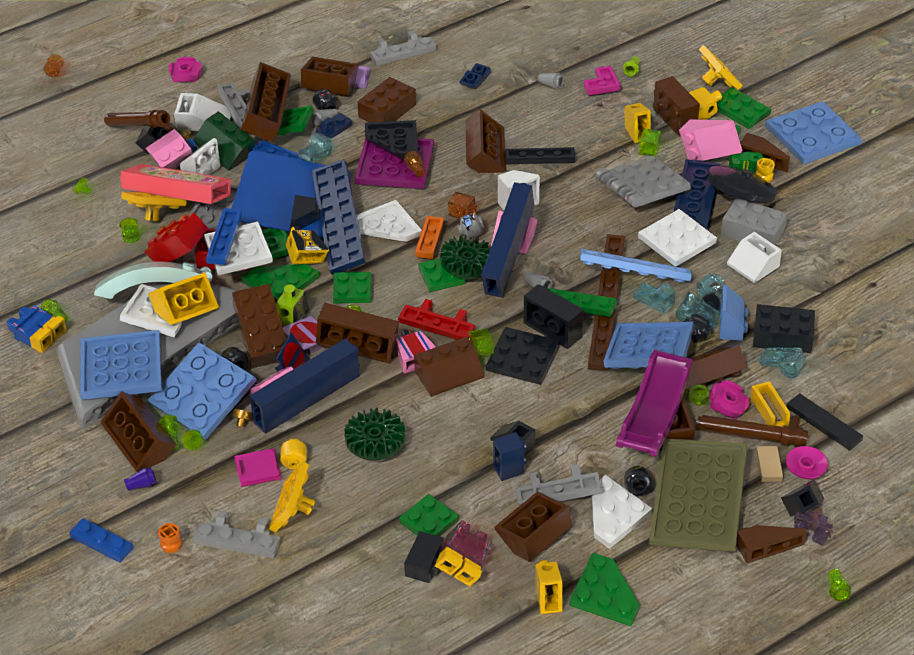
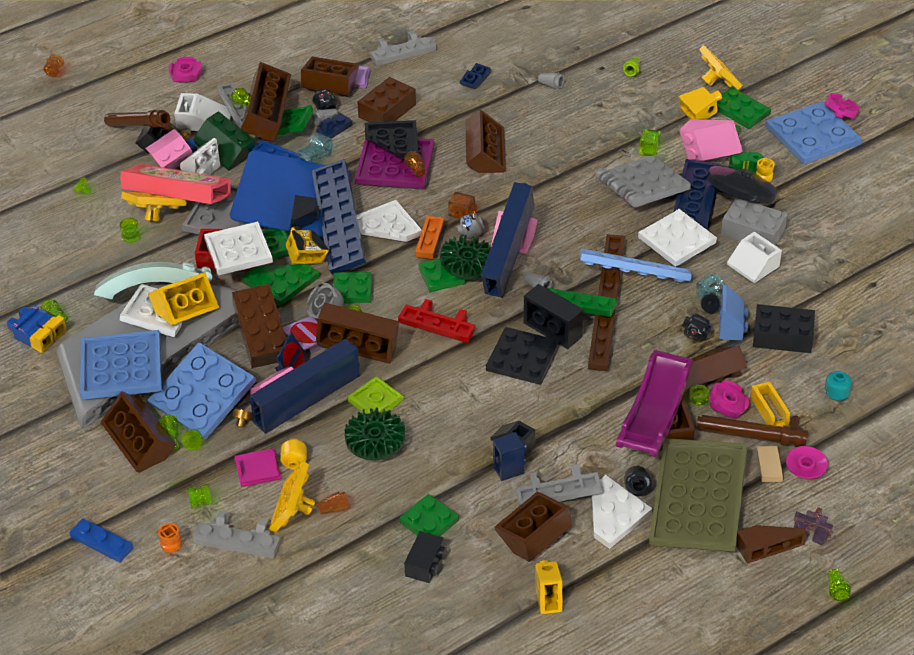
dark purple cone [124,467,157,491] -> none
red brick [144,212,209,262] -> none
blue plate [206,208,242,265] -> none
black head [221,347,249,370] -> none
lime torso [276,285,309,327] -> none
torso [396,330,436,374] -> none
reddish brown slope [414,337,484,397] -> none
hips [435,520,490,587] -> none
clear neon green brick [468,328,494,356] -> none
white slope [498,170,540,210] -> none
black tile [505,147,575,165] -> none
green plate [569,553,639,627] -> none
dark pink plate [584,66,621,95] -> none
medium blue piece [604,322,694,369] -> none
yellow torso [624,103,651,143] -> none
clear light blue plate [633,282,675,314] -> none
reddish brown brick [653,76,700,136] -> none
clear light blue plate [676,291,720,328] -> none
reddish brown slope [740,133,790,172] -> none
clear light blue plate [759,348,805,378] -> none
black slope [781,479,824,516] -> none
black tile [786,393,863,451] -> none
none -> clear neon green wheel [187,484,212,509]
none -> clear neon green tile [230,88,248,105]
none -> light grey cylinder [307,283,344,320]
none -> clear orange cone [317,491,349,514]
none -> lime tile [347,376,404,414]
none -> dark pink plate [824,93,859,119]
none -> teal head [824,371,852,401]

